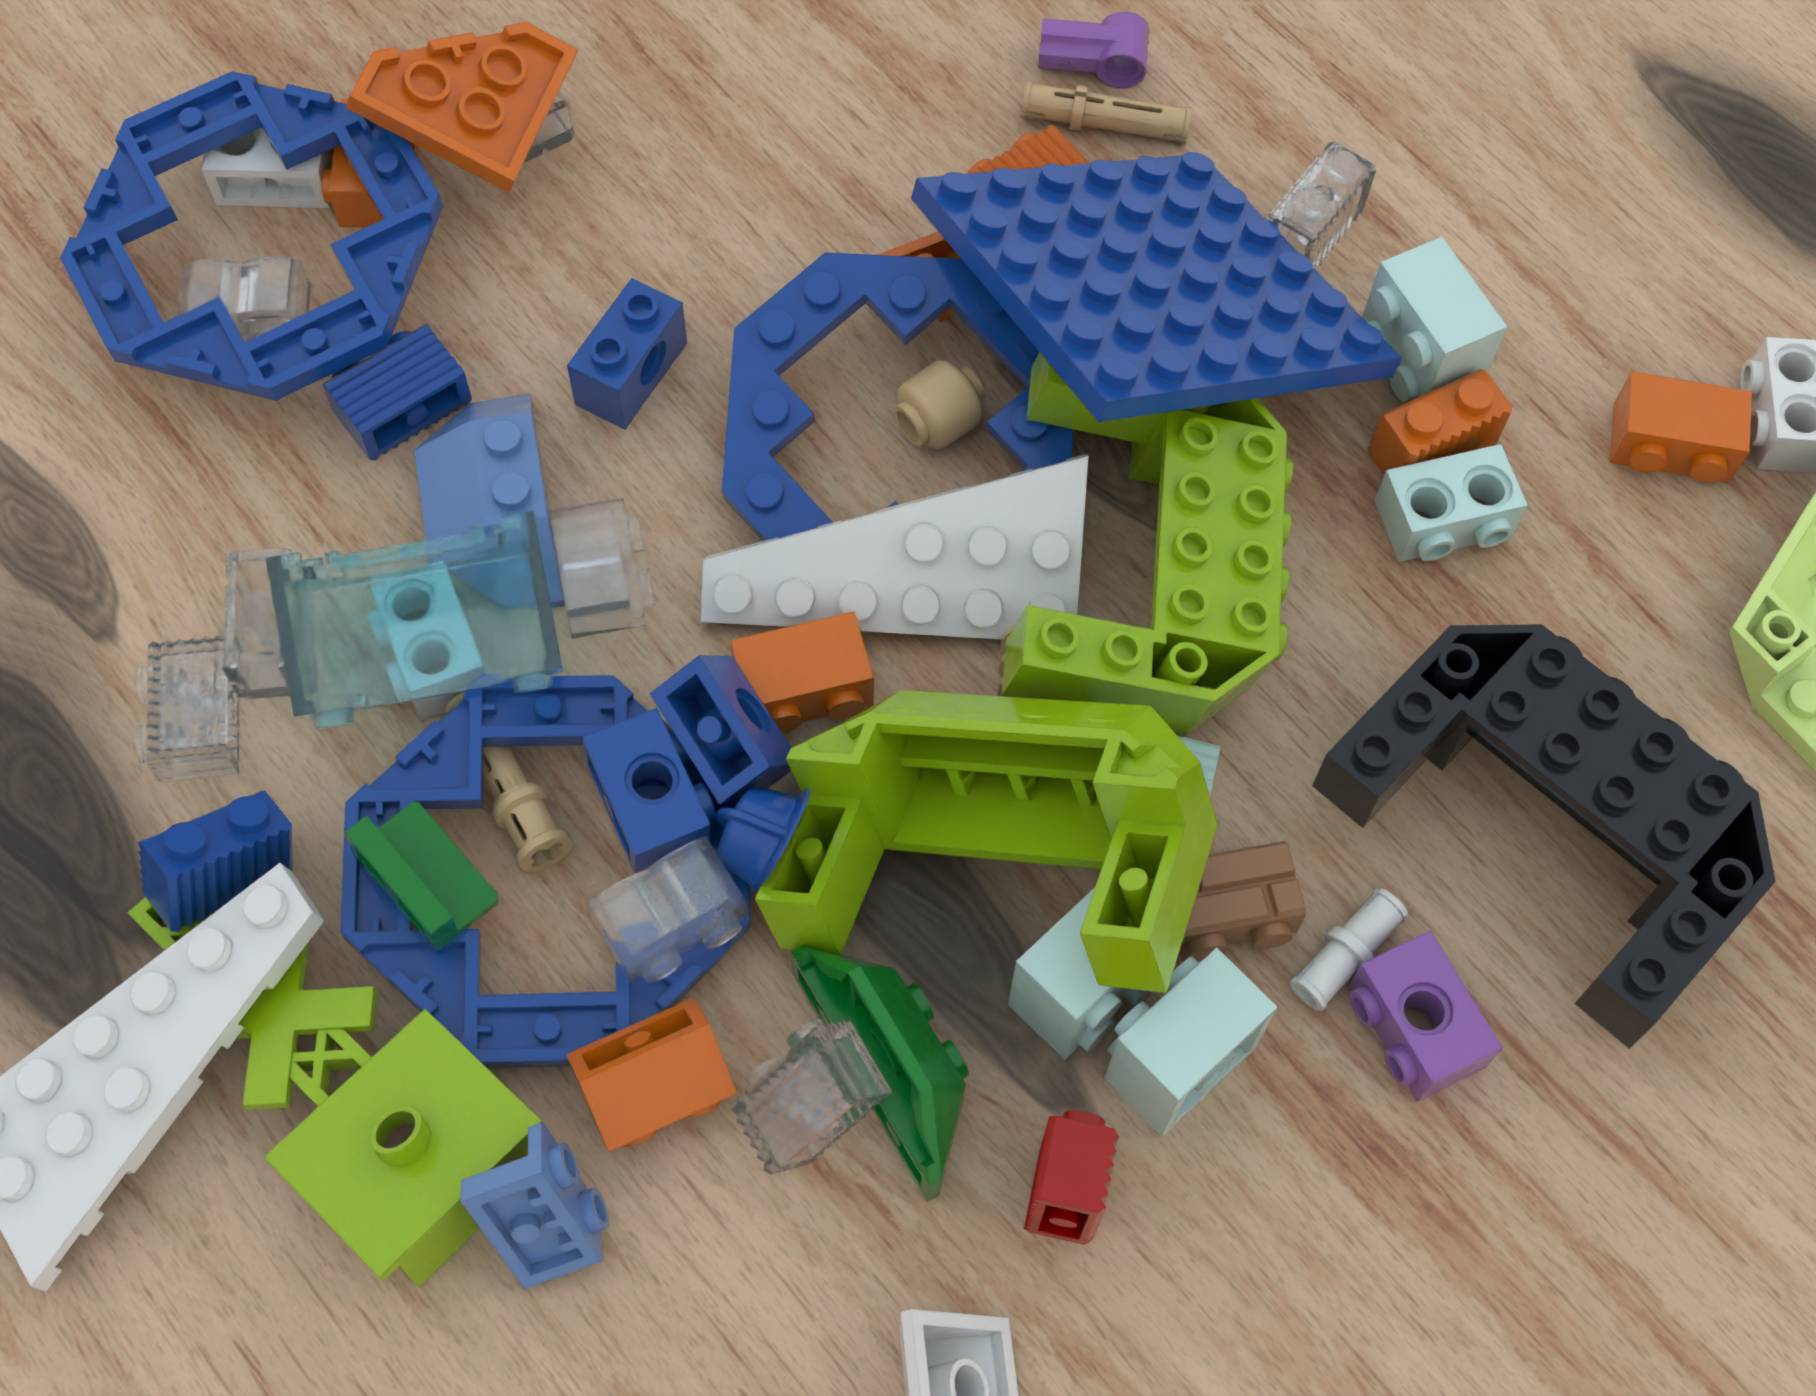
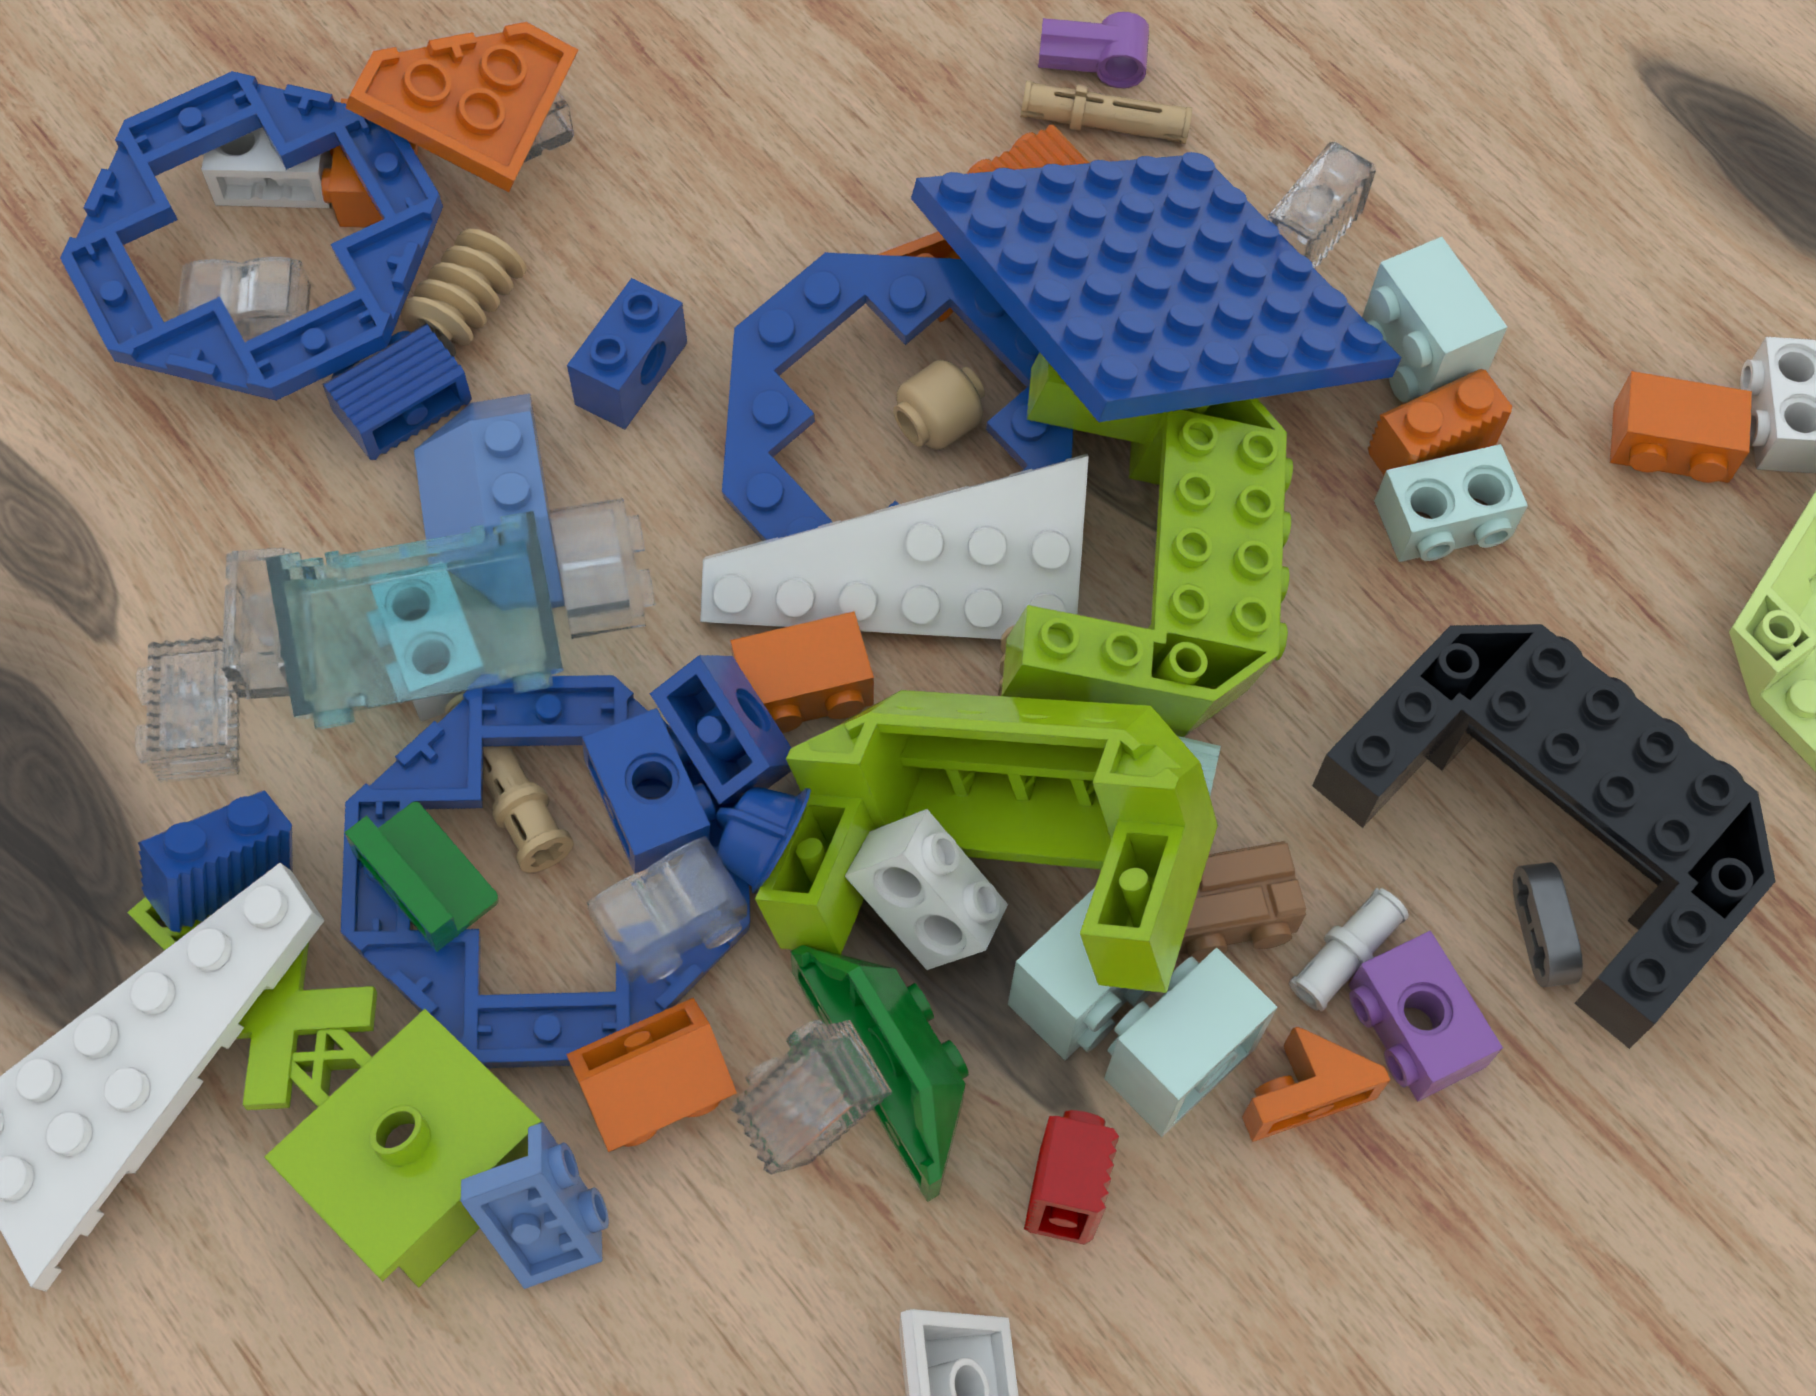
none -> tan piece [401,229,527,357]
none -> white brick [845,809,1008,970]
none -> orange slope [1242,1027,1391,1142]
none -> flat silver beam [1513,862,1583,987]

